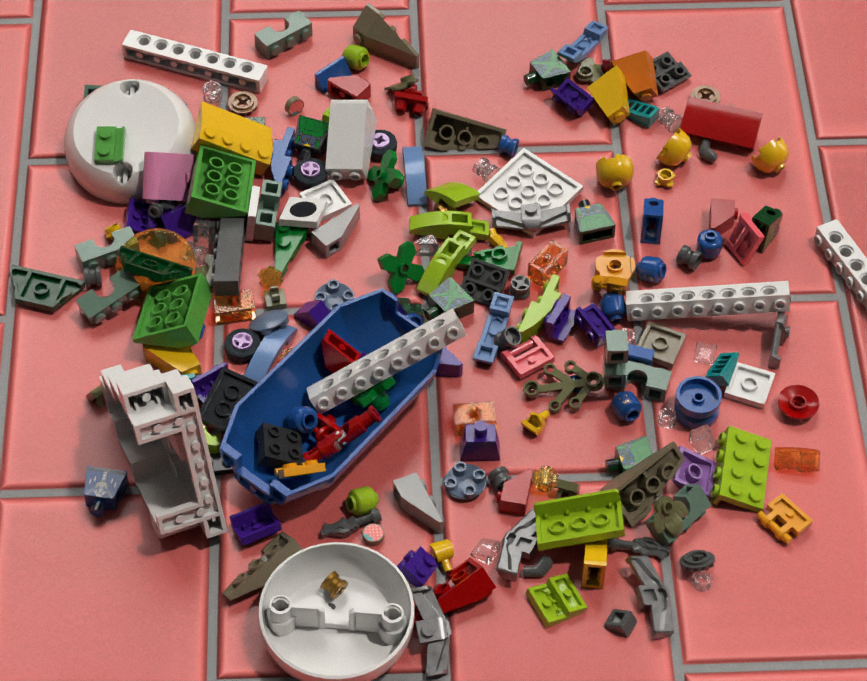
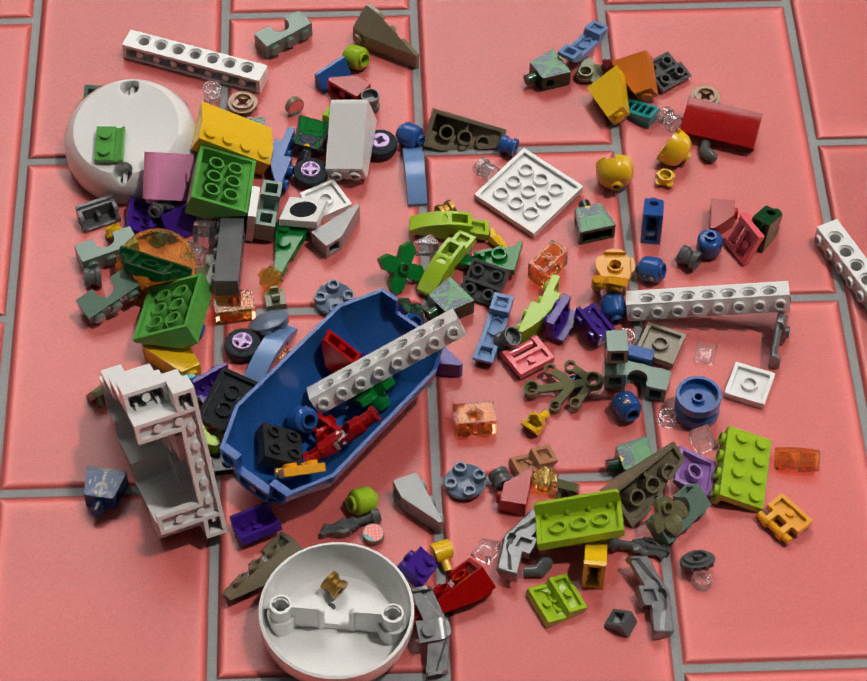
wing [11,265,85,312] -> none
dark purple slope [294,300,330,329] -> none
green plant [368,149,404,202] -> none
olive plate [384,74,419,92] -> none
red hips [394,84,429,116] -> none
lime slope [424,182,481,208] -> none
dark purple torso [460,420,500,461] -> none
flat silver plate [491,203,571,232] -> none
dark grey wheel [510,275,531,300] -> none
dark purple bracket [550,78,595,117] -> none
teal slope [706,352,740,386] -> none
yellow cylinder [750,136,789,173] -> none
red dish [778,385,820,420] -> none
none -> dark grey hinge [75,194,121,234]
none -> dark grey wheel [361,88,380,114]
none -> blue head [396,122,425,148]
none -> nougat slope [509,445,558,476]

